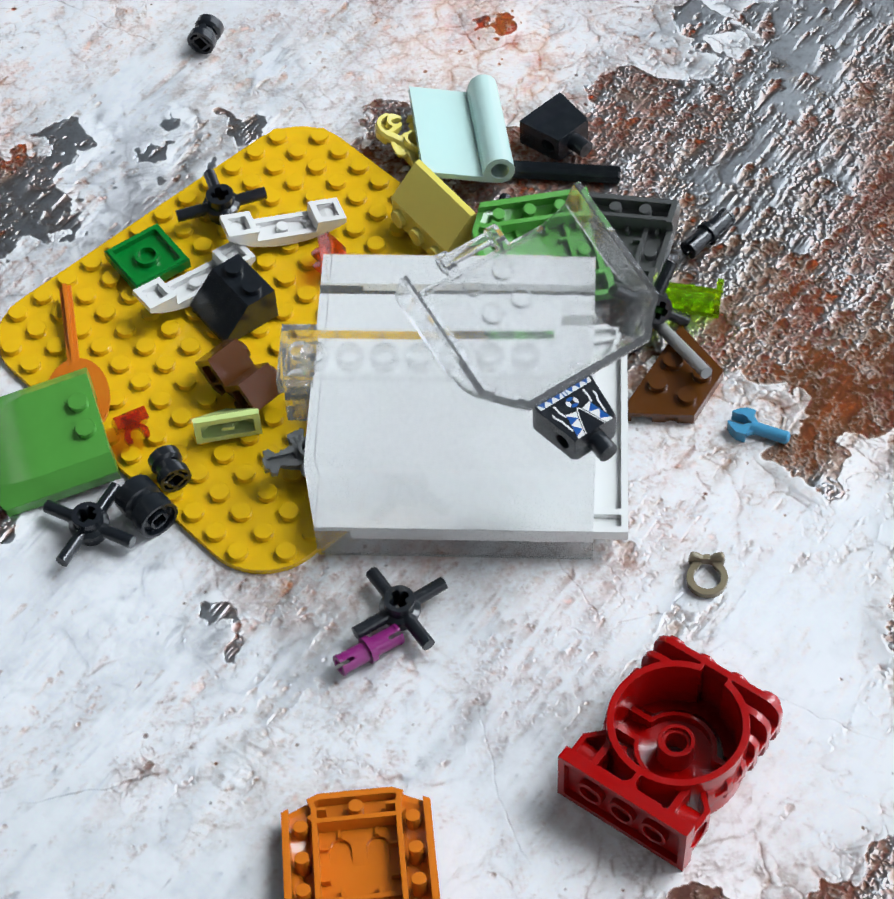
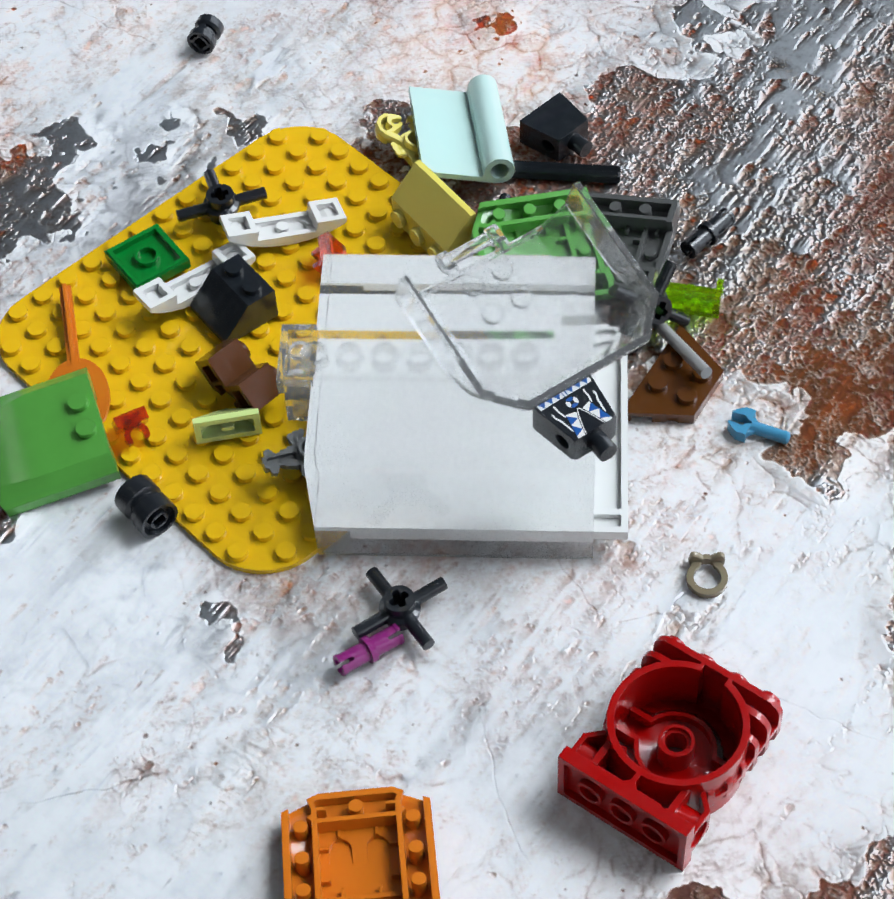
black bar [43,482,136,567] -> none
black wheel [148,445,192,492] -> none

